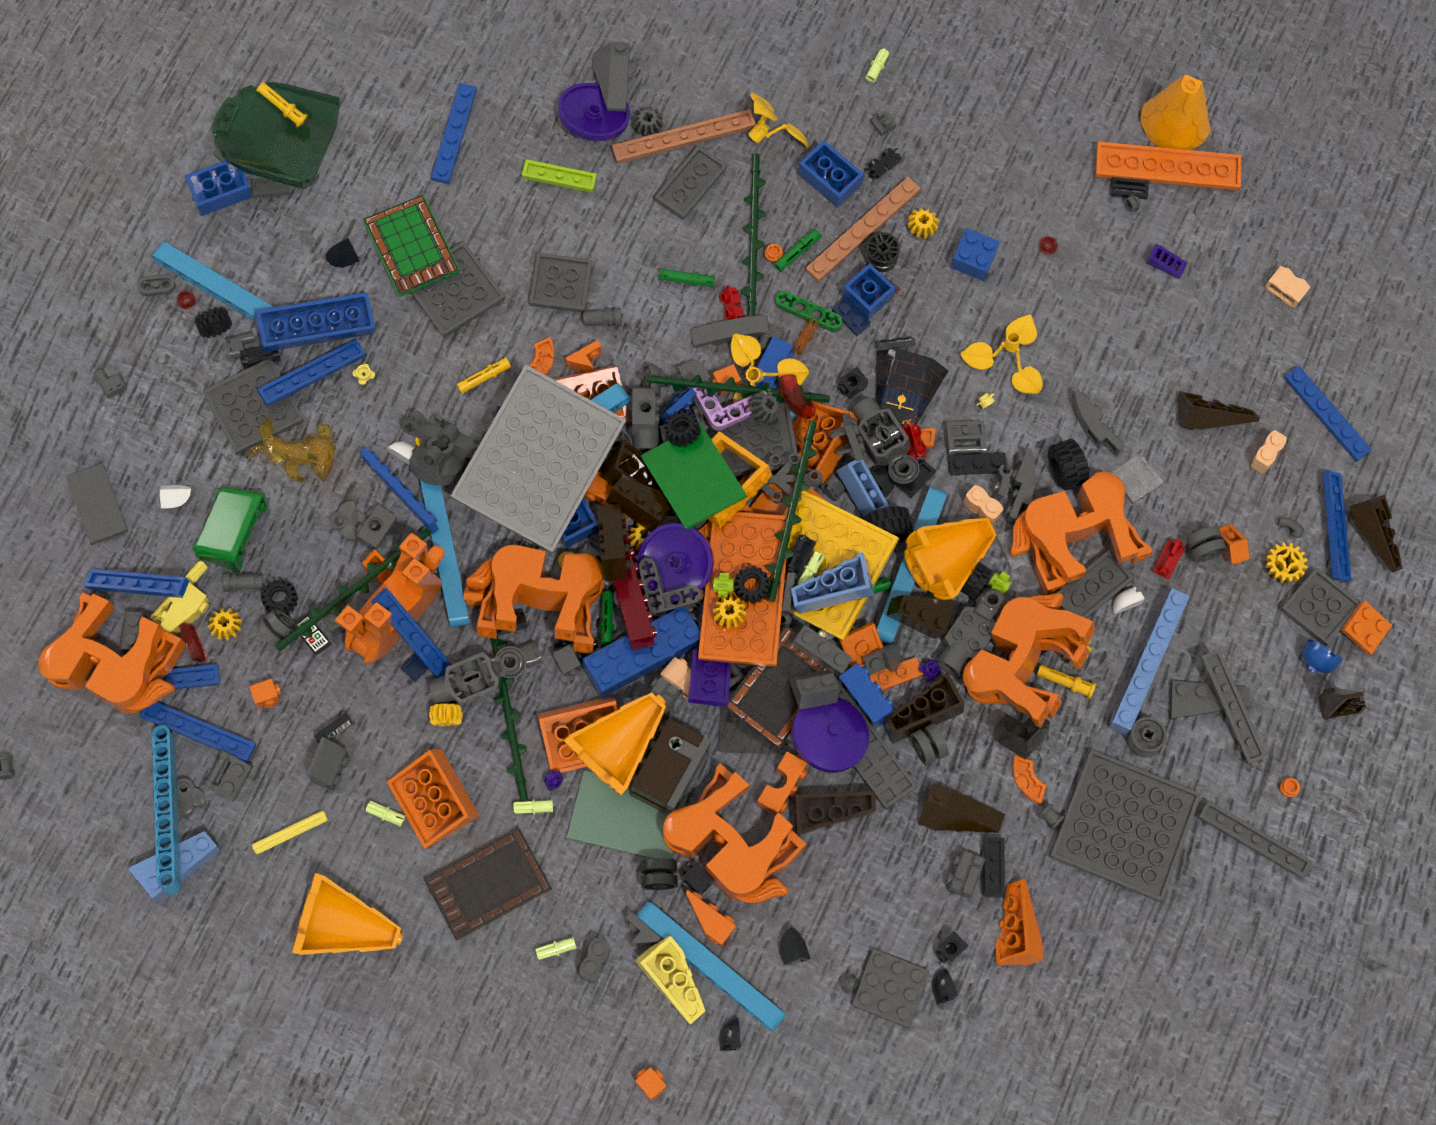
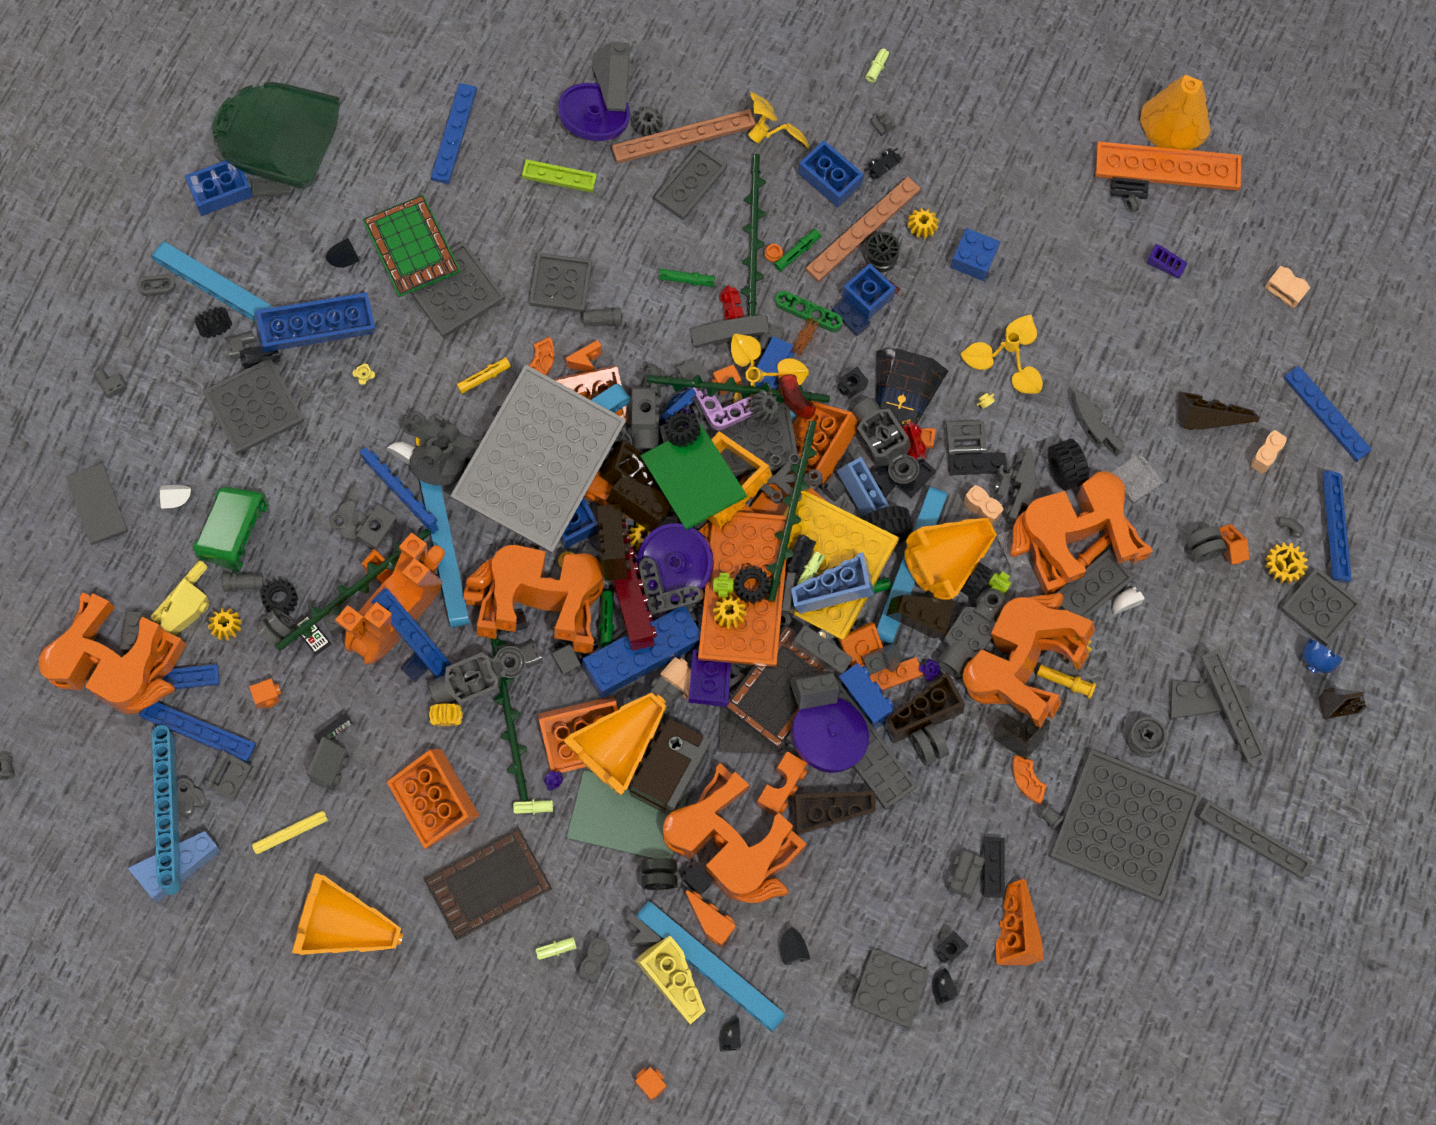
blue plate [84,569,189,598] -> none
clear red plate [177,291,196,309] -> none
clear red tile [179,623,207,663] -> none
clear yellow animal [246,419,336,483] -> none
yellow pin [256,81,308,128] -> none
blue plate [257,339,366,407] -> none
yellowish green axle [365,801,406,827] -> none
dark grey plate [829,413,866,461] -> none
black tile [875,336,916,351] -> none
dark brown wedge [918,783,1005,833] -> none
clear red plate [1039,236,1058,255] -> none
medium blue brick [1109,588,1190,736] -> none
red hinge [1152,539,1185,580] -> none
orange plate [1280,778,1300,798] -> none
orange plate [1341,601,1392,655] -> none
dark brown wedge [1350,495,1403,573] -> none
none -> orange pin [1077,532,1112,568]

